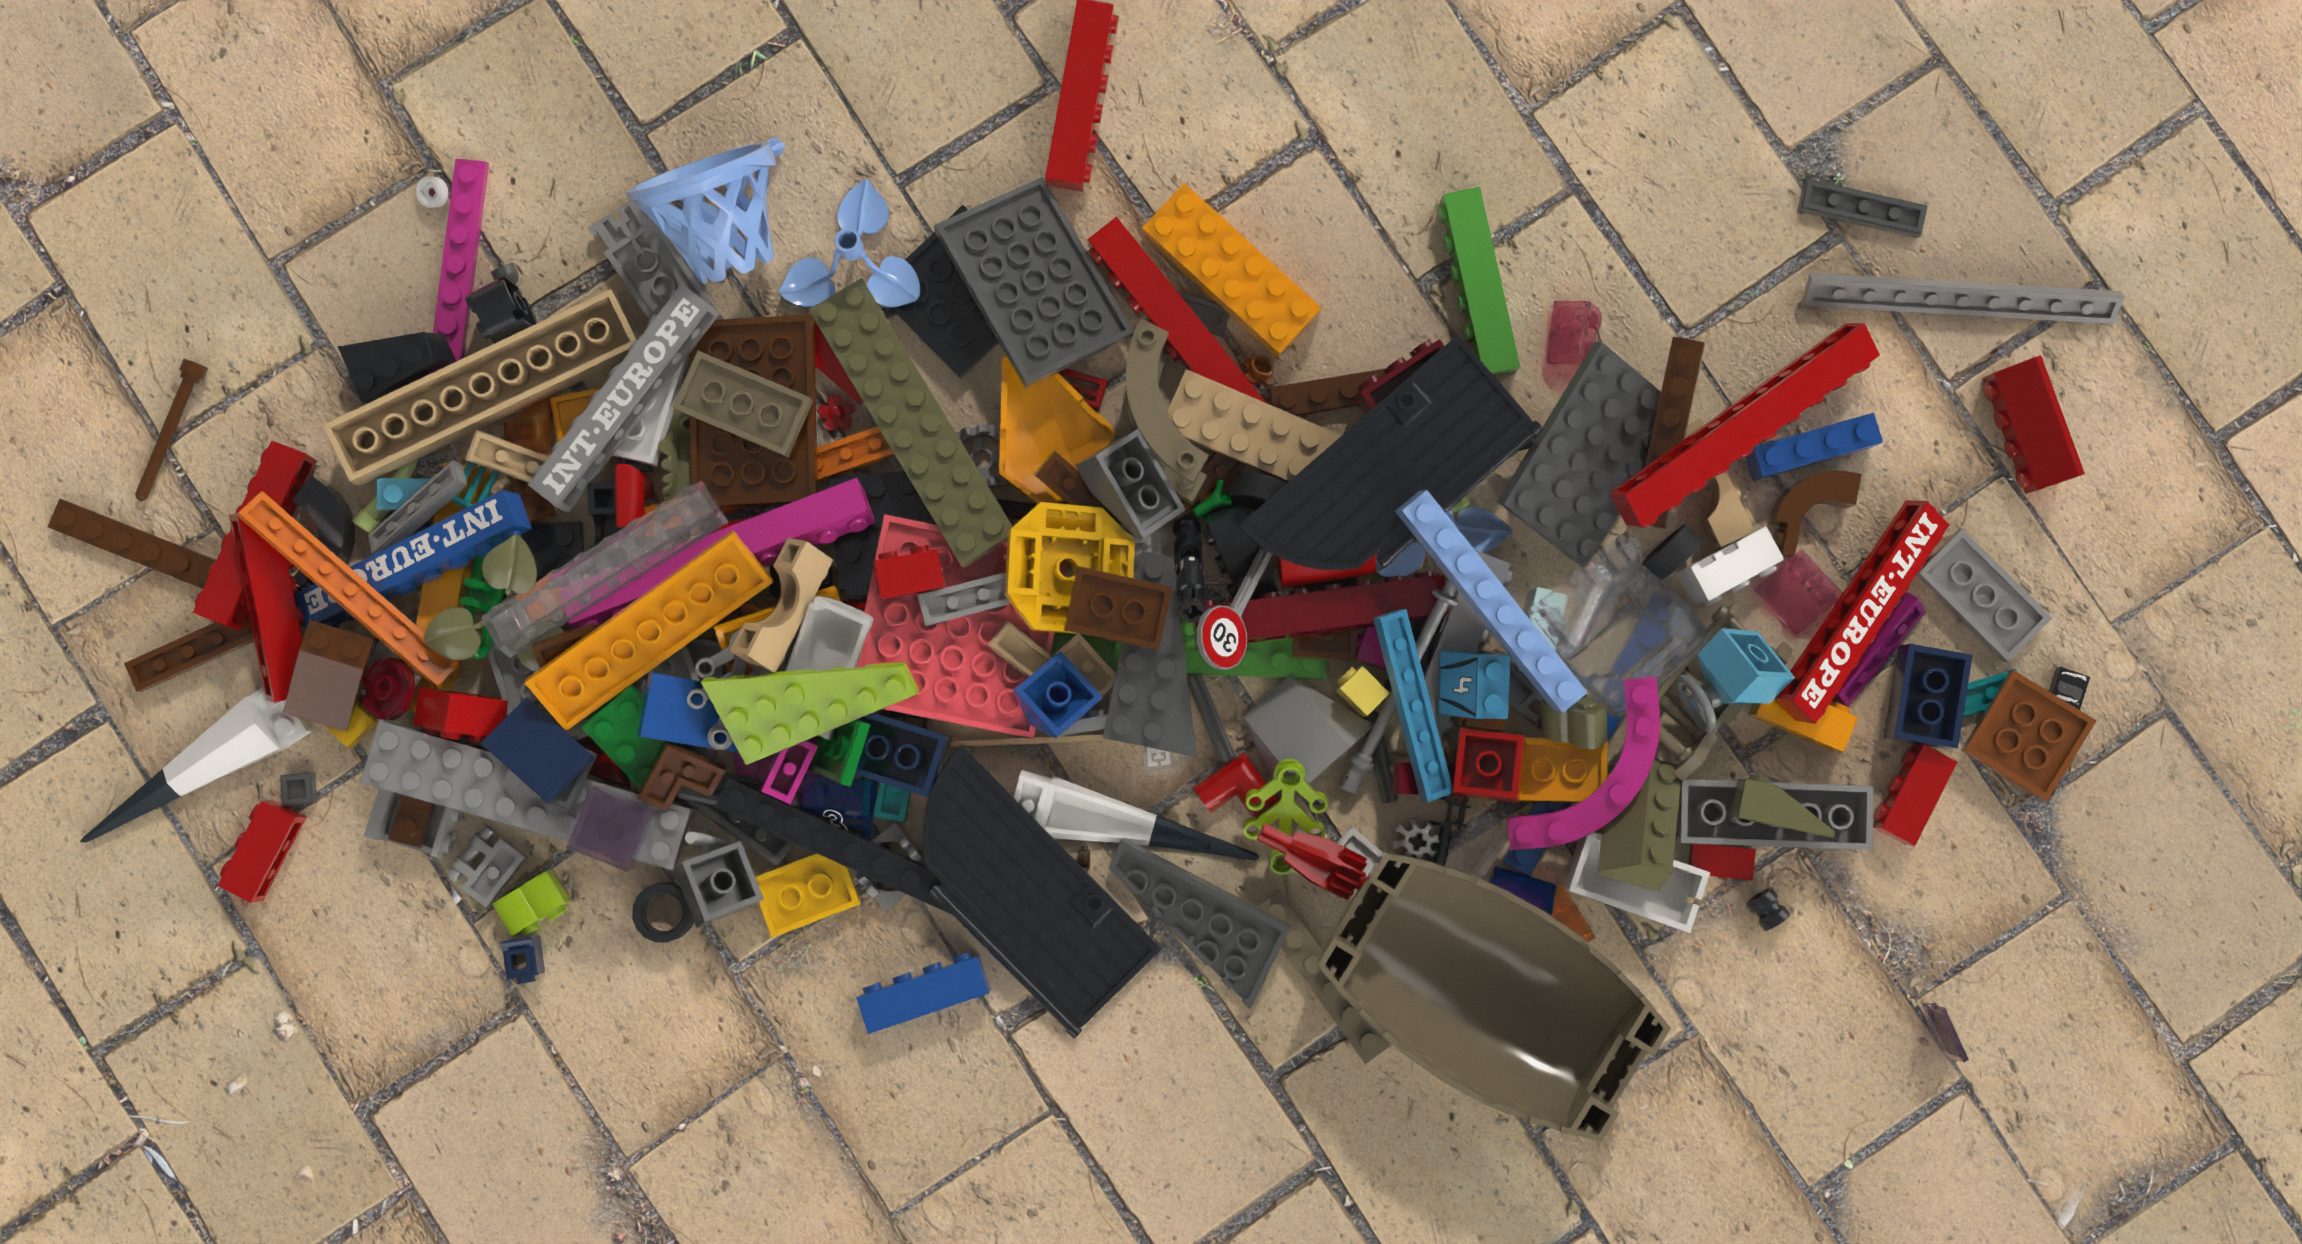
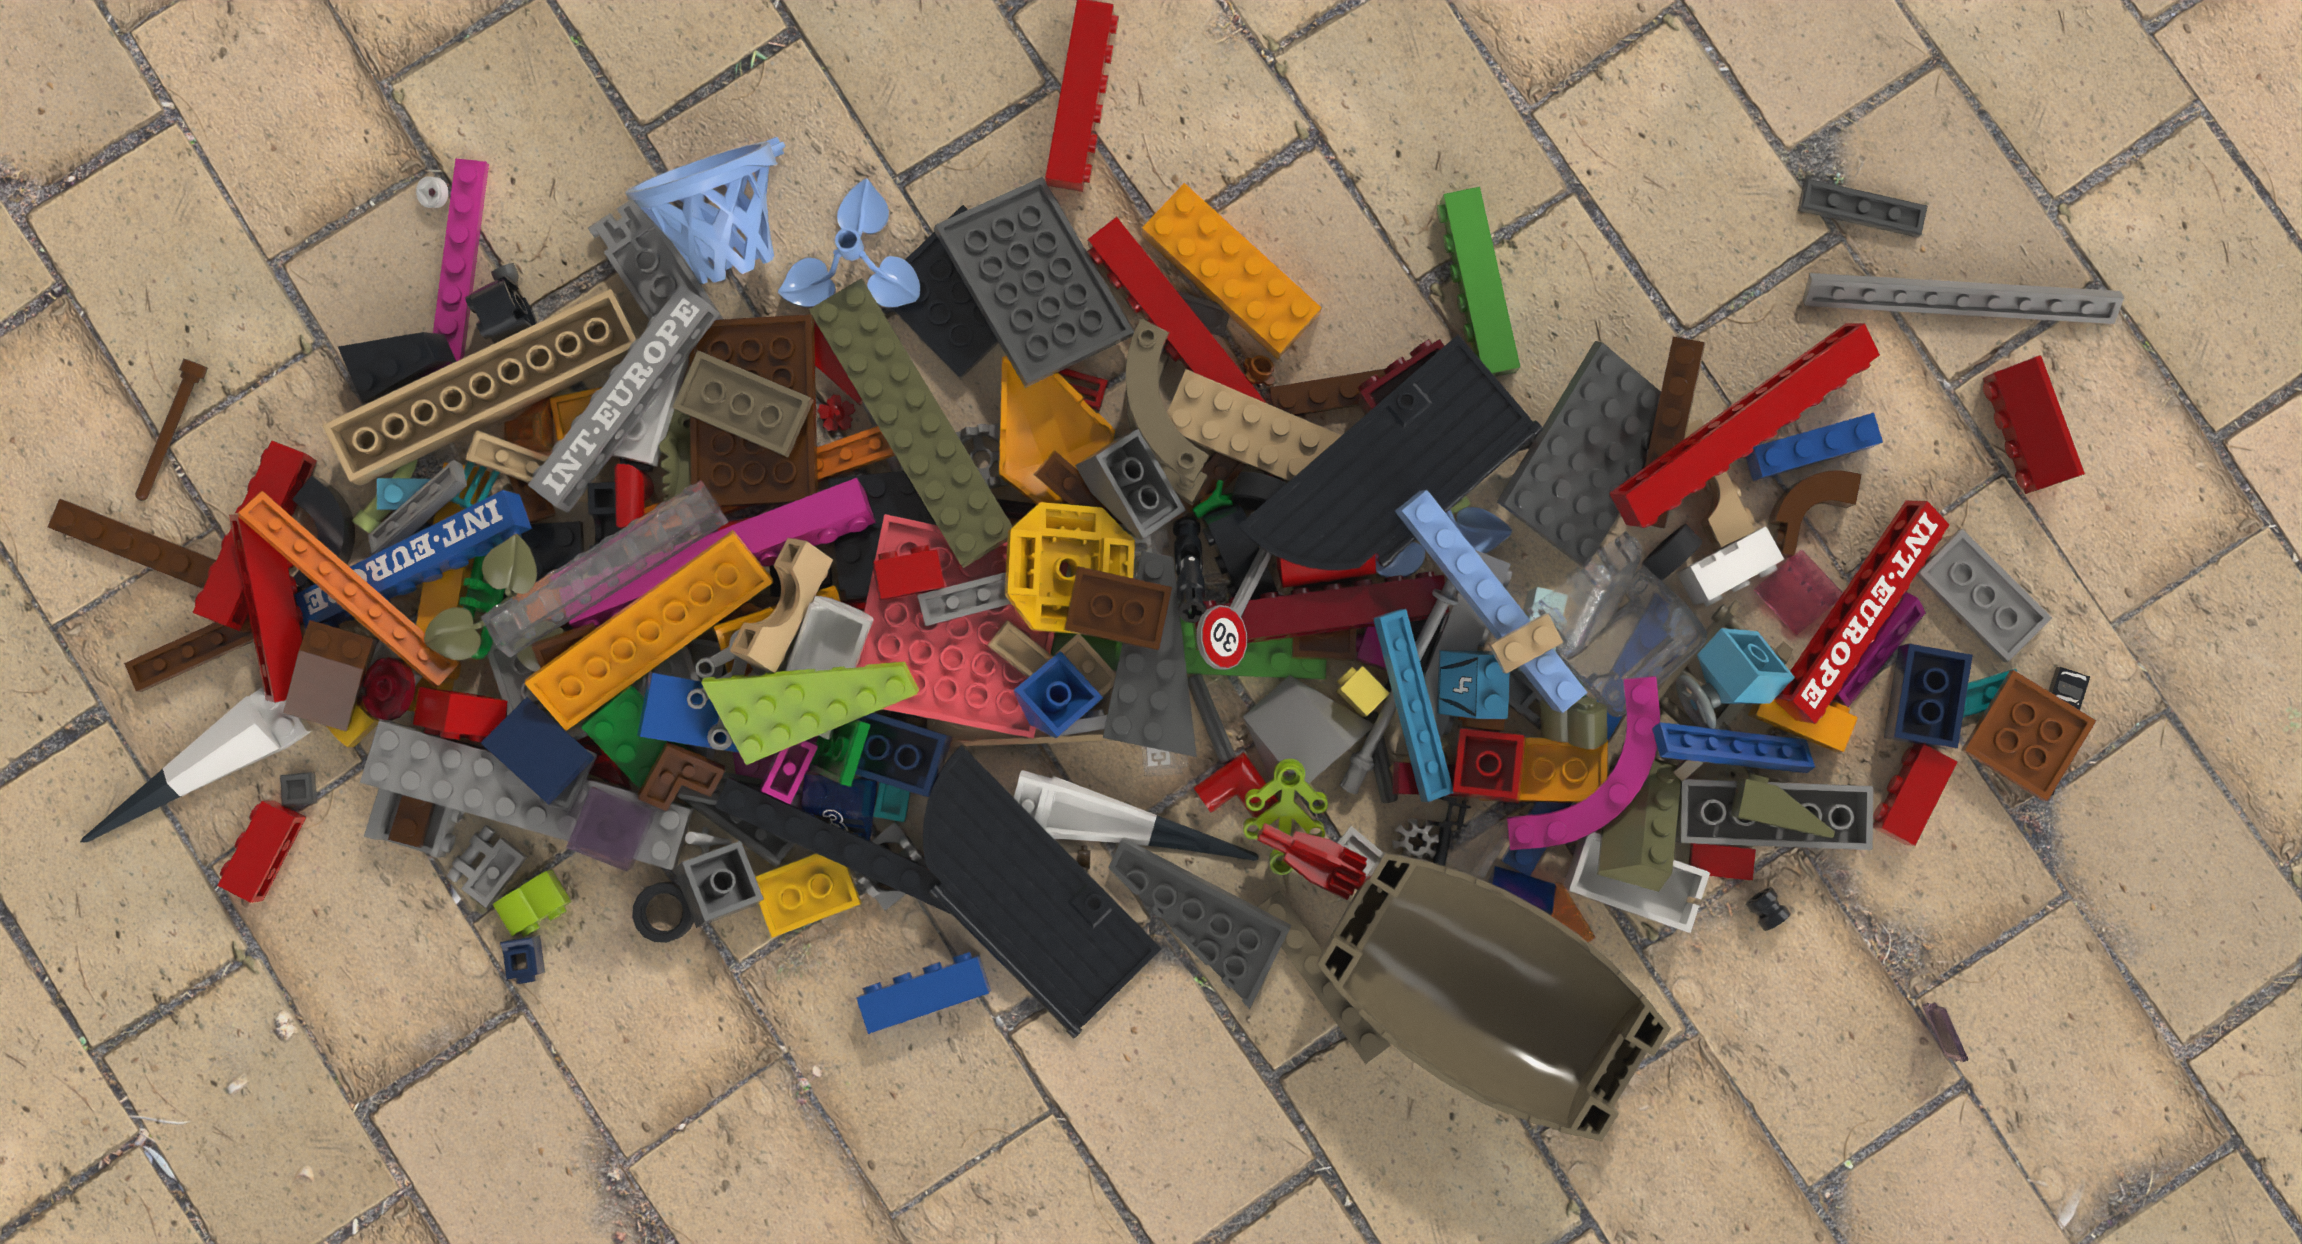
clear pink bracket [1546,301,1602,365] -> none
none -> tan plate [1488,613,1563,674]
none -> blue plate [1652,722,1815,773]

